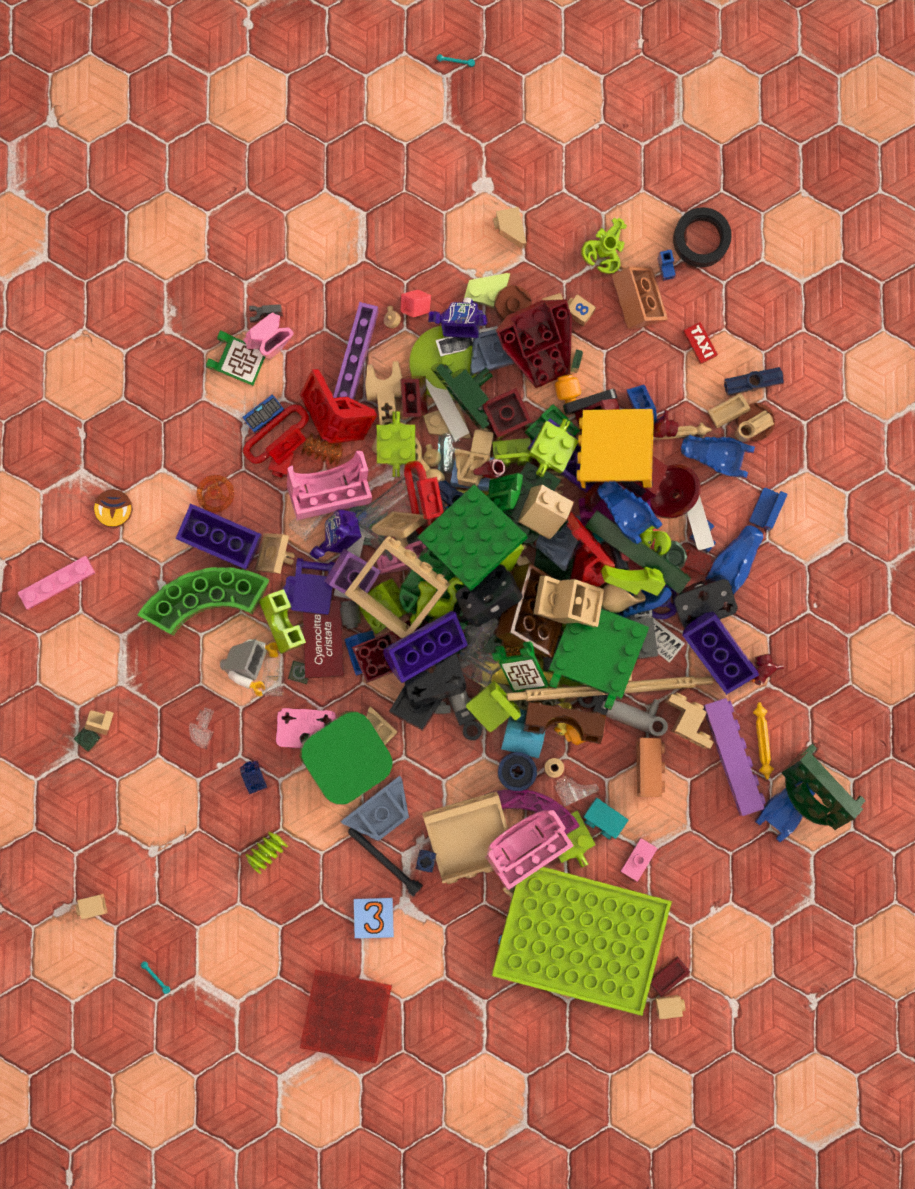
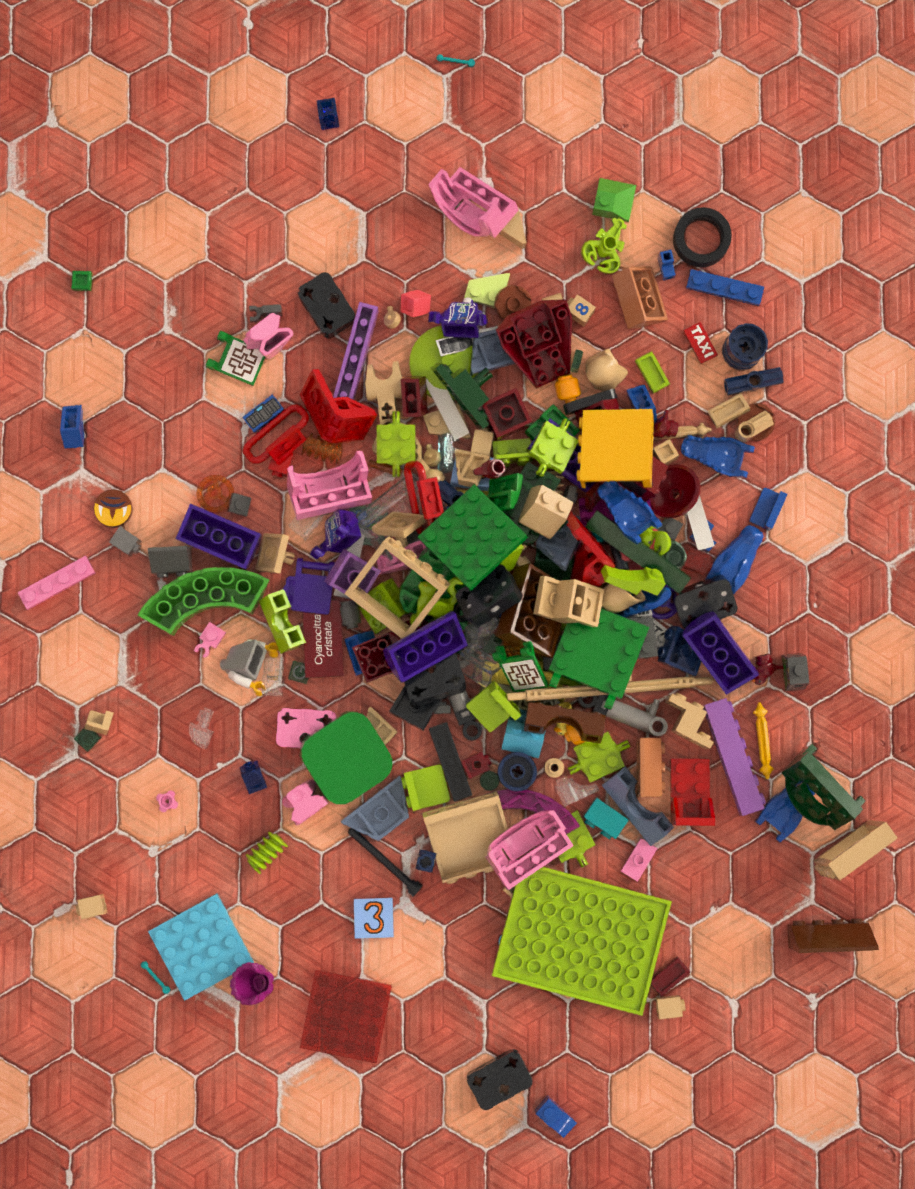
none -> blue arch [60,405,85,449]
none -> green tile [71,271,92,291]
none -> flat silver brick [109,526,141,556]
none -> dark grey slope [148,546,192,578]
none -> medium azure plate [148,893,254,1001]
none -> bright pink plate [156,790,178,812]
none -> bright pink plate [194,622,226,658]
none -> dark grey plate [227,493,251,517]
none -> magenta hair [230,962,274,1005]
none -> bright pink piece [282,779,329,826]
none -> black axle [298,272,355,339]
none -> clear blue bracket [316,98,339,130]
none -> dark orange animal [368,460,403,476]
none -> lime bracket [401,765,450,811]
none -> bright pink piece [428,167,519,238]
none -> black plate [429,722,472,802]
none -> dark red brick [461,752,492,779]
none -> black axle [467,1049,533,1110]
none -> dark green plate [480,771,499,791]
none -> blue arch [535,1095,577,1138]
none -> dark grey plate [563,485,578,504]
none -> lime plate [568,732,630,783]
none -> tan piece [585,349,628,392]
none -> bright green slope [592,178,636,222]
none -> sand blue arch [602,767,674,846]
none -> lime tile [635,351,670,394]
none -> tan panel [653,439,679,465]
none -> dark grey plate [658,518,683,541]
none -> dark blue plate [658,626,702,676]
none -> red bracket [670,759,715,826]
none -> blue plate [686,269,764,306]
none -> dark blue wheel [722,323,768,371]
none -> dark grey torso [782,653,809,691]
none -> reddish brown slope [787,918,879,953]
none -> tan window [813,820,897,880]

